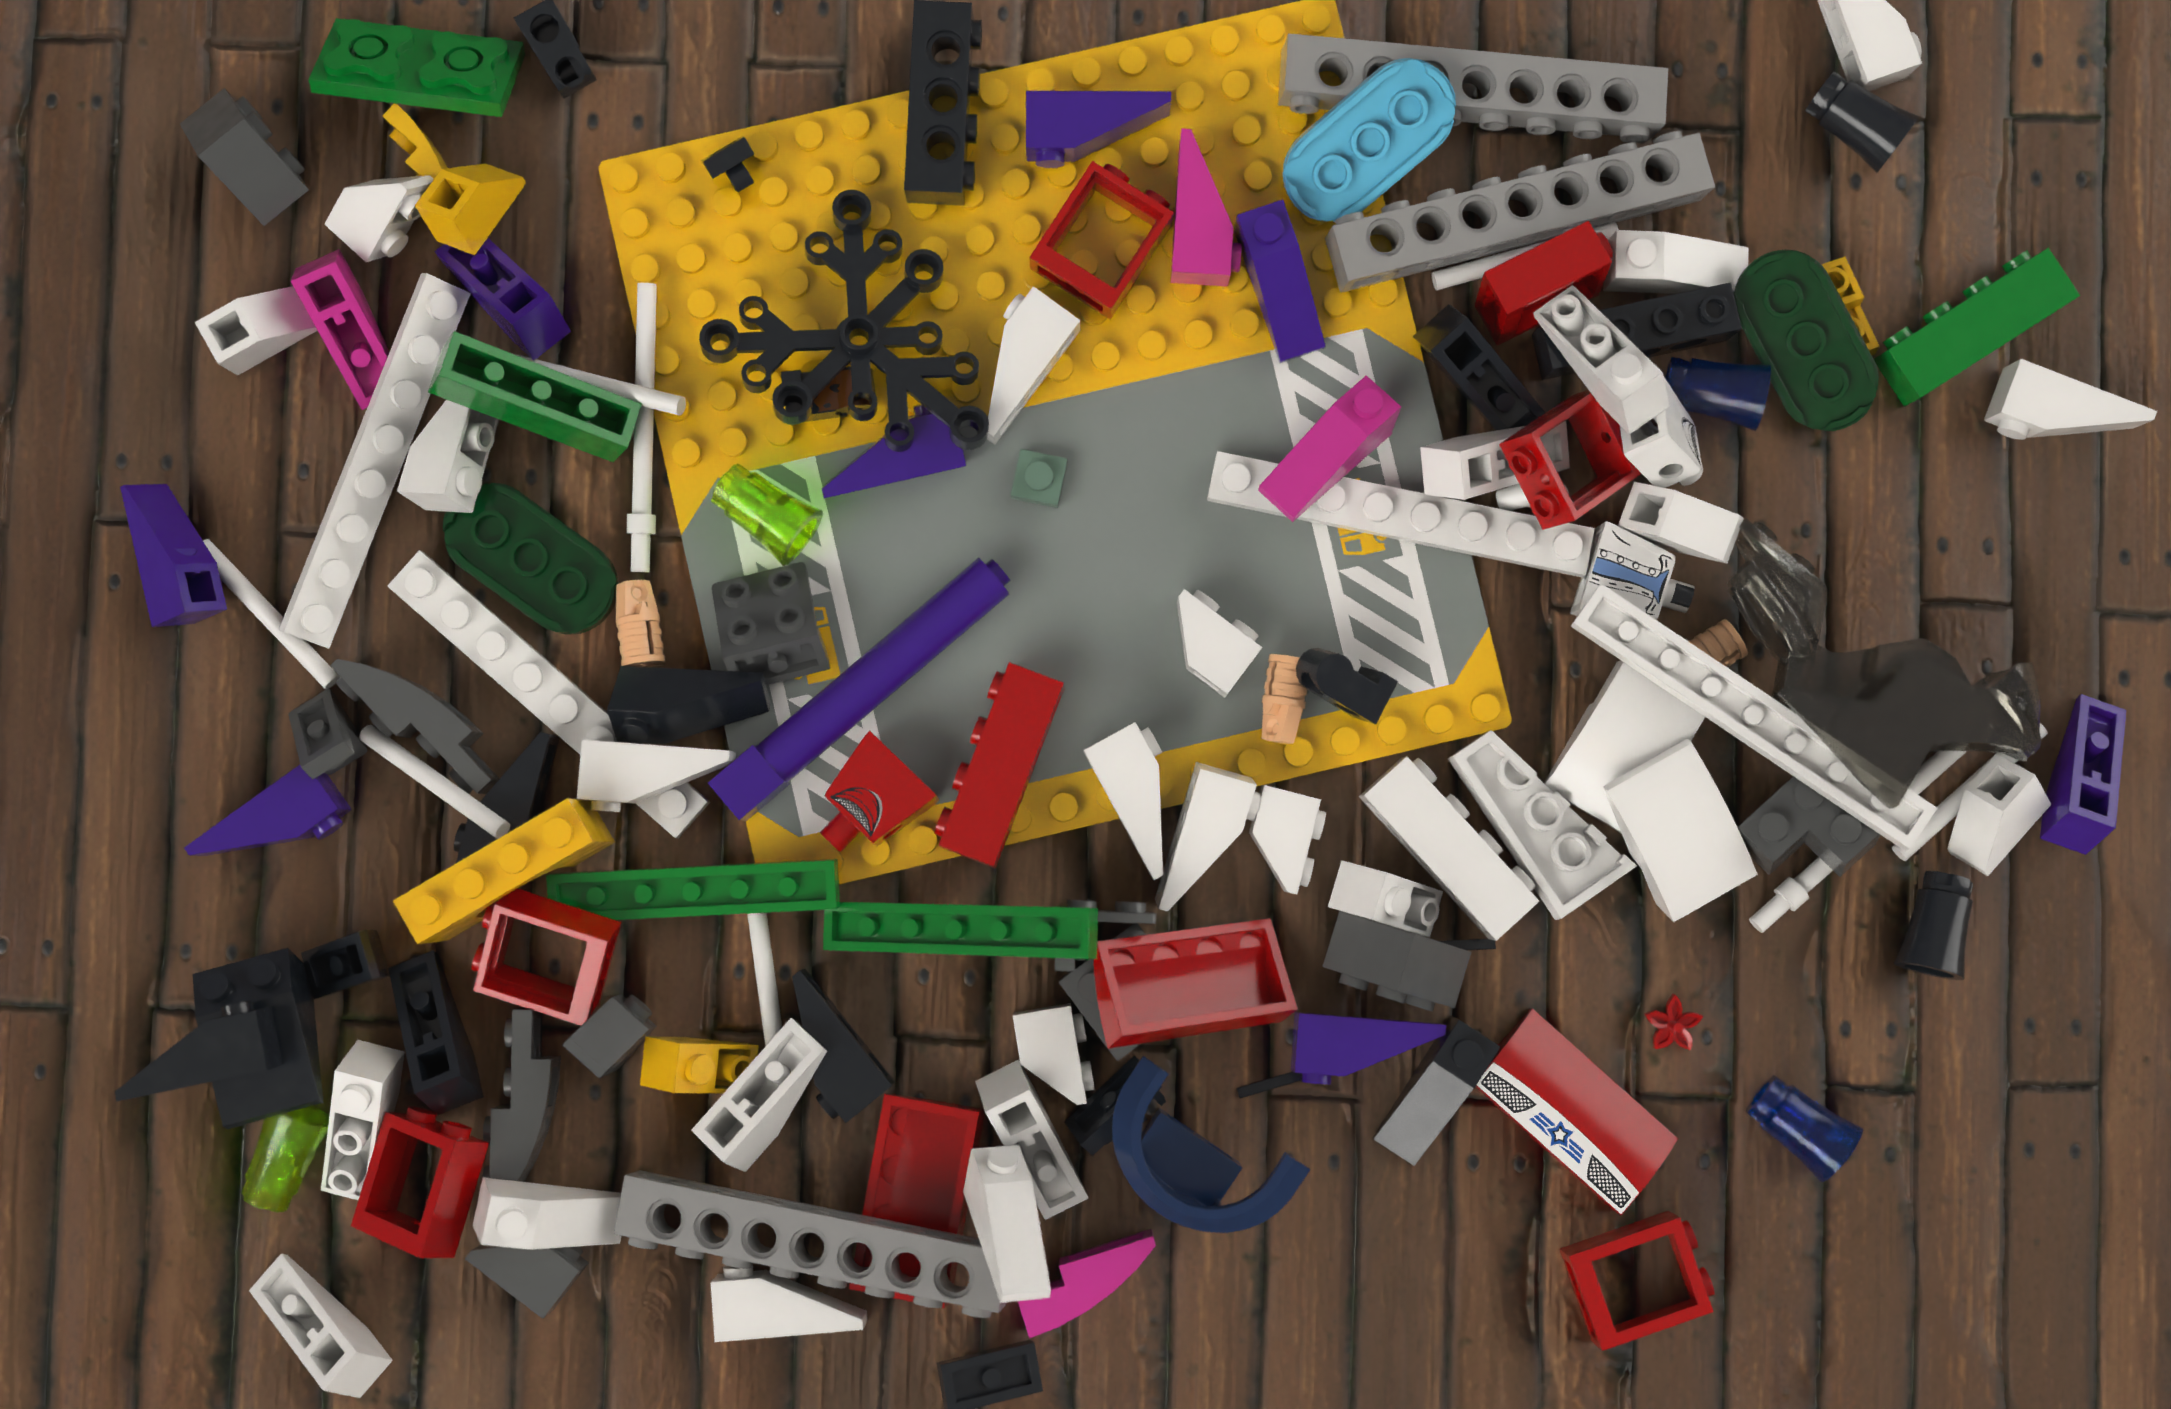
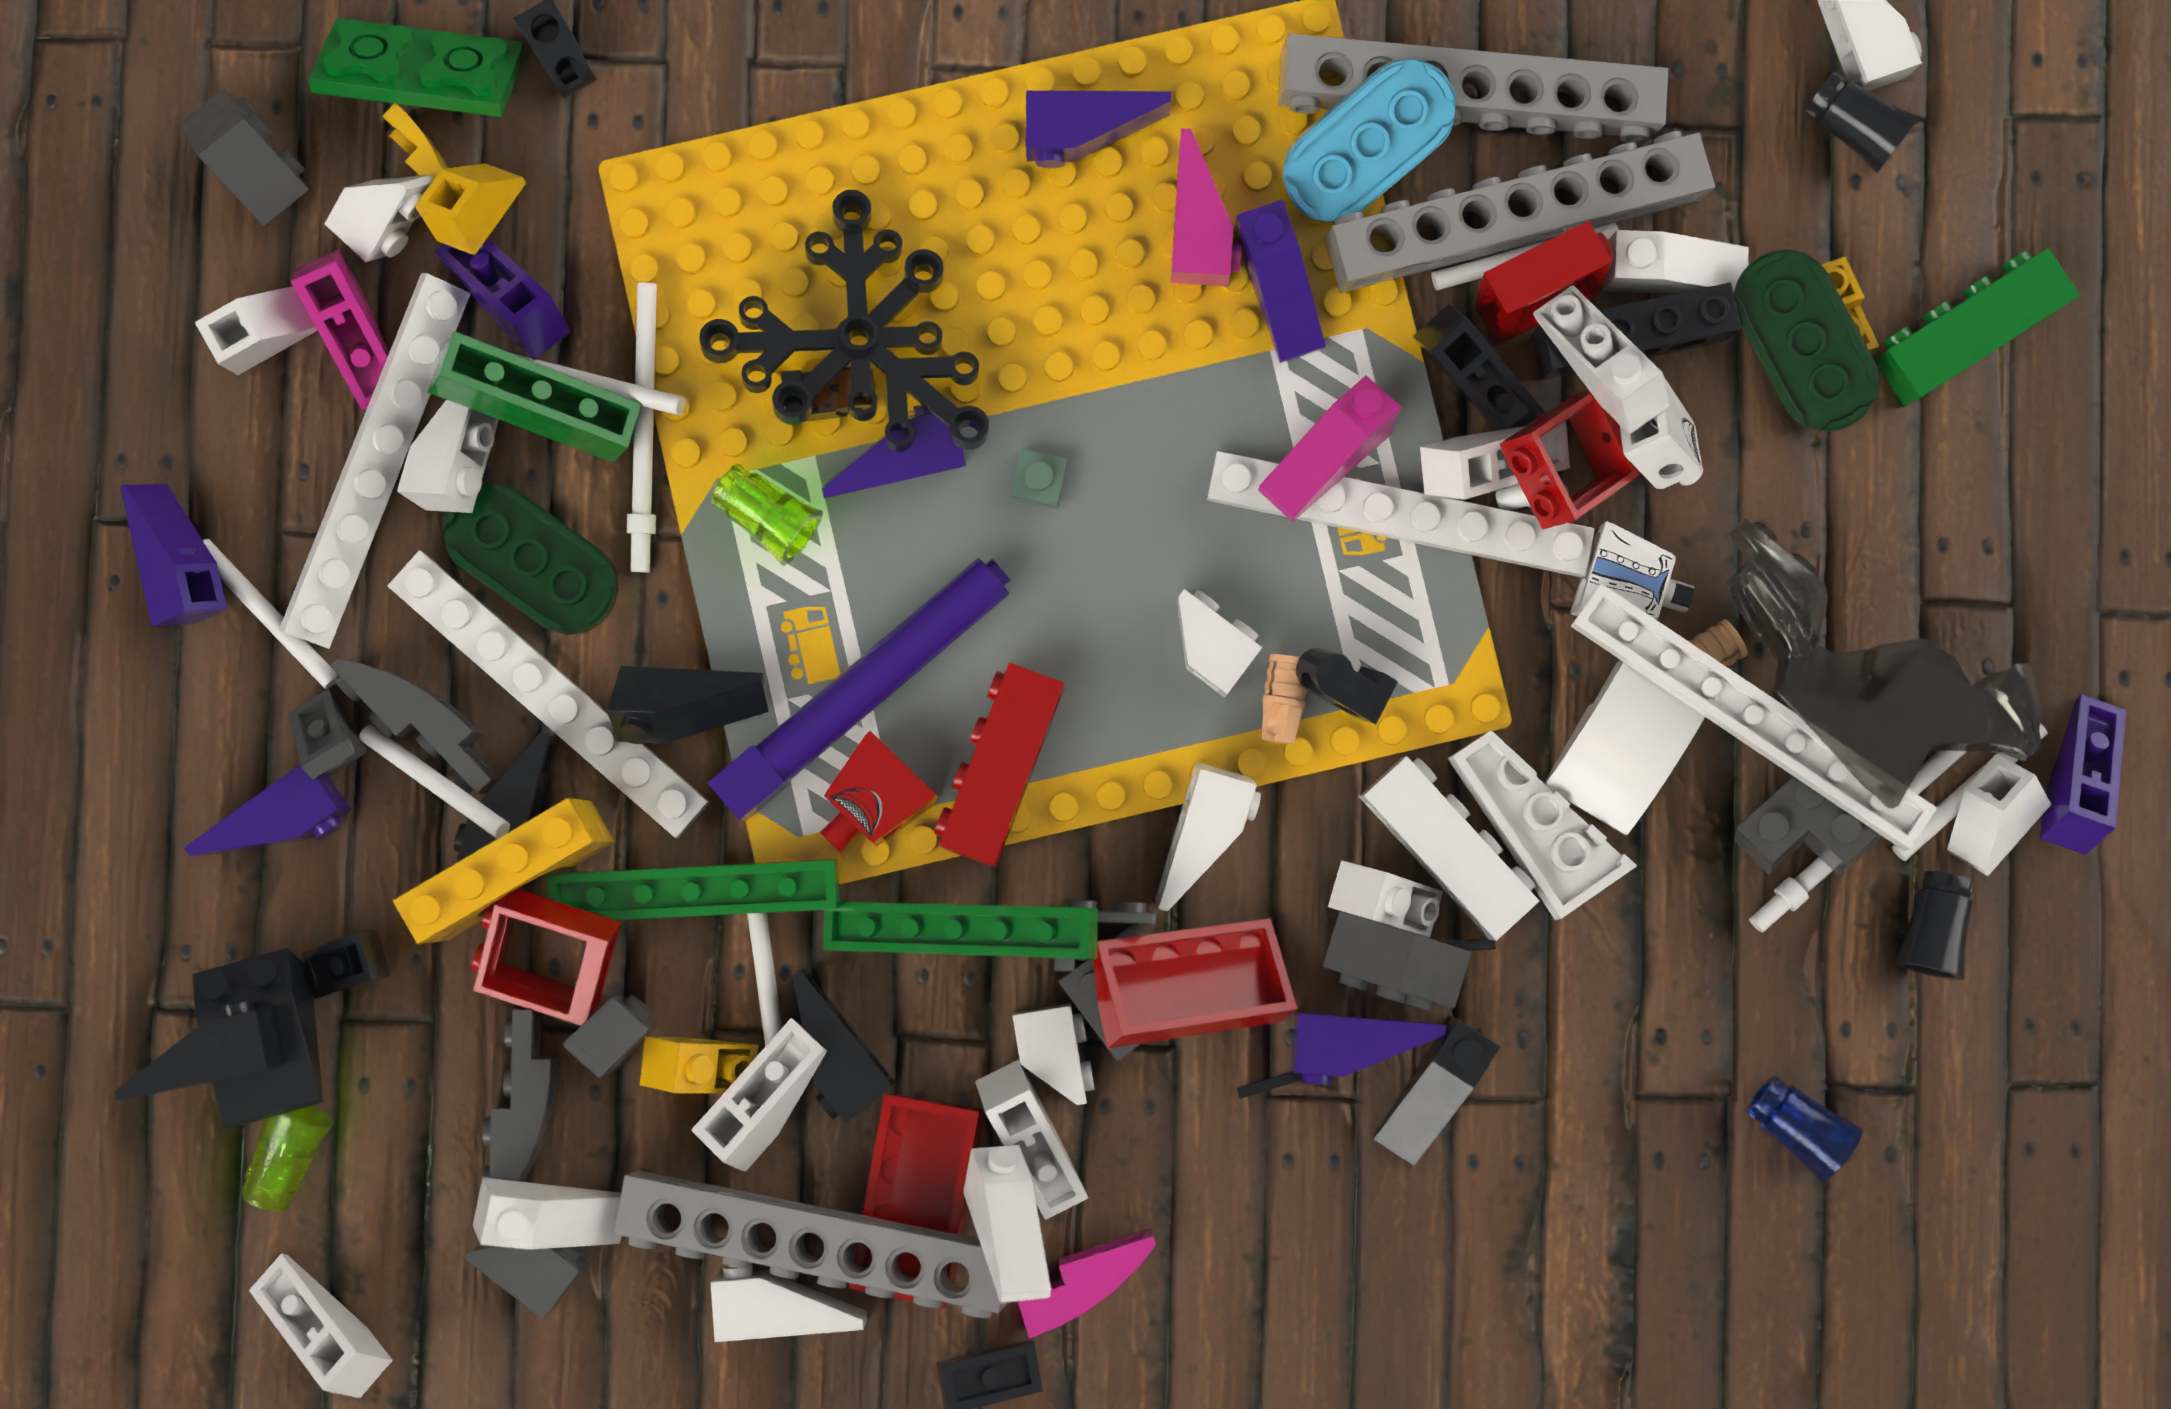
white slope [321,1040,405,1200] -> none
red window [351,1106,489,1258] -> none
black slope [388,950,484,1115] -> none
white slope [577,740,736,812] -> none
light nougat hinge [616,580,665,667] -> none
black tile [701,136,754,192] -> none
dark grey bracket [712,562,831,685] -> none
black brick [904,0,982,206] -> none
white slope [987,286,1080,445] -> none
red window [1029,161,1174,320] -> none
black plate [1064,1055,1166,1156] -> none
white slope [1084,722,1163,880] -> none
dark blue piece [1112,1056,1311,1233] -> none
white slope [1249,785,1326,894] -> none
slope [1475,1008,1678,1216] -> none
red window [1559,1210,1715,1351] -> none
white slope [1603,739,1758,922] -> none
white slope [1618,482,1744,564] -> none
red plant [1643,993,1704,1050] -> none
clear blue plant [1665,357,1771,431] -> none
white slope [1984,359,2157,440] -> none

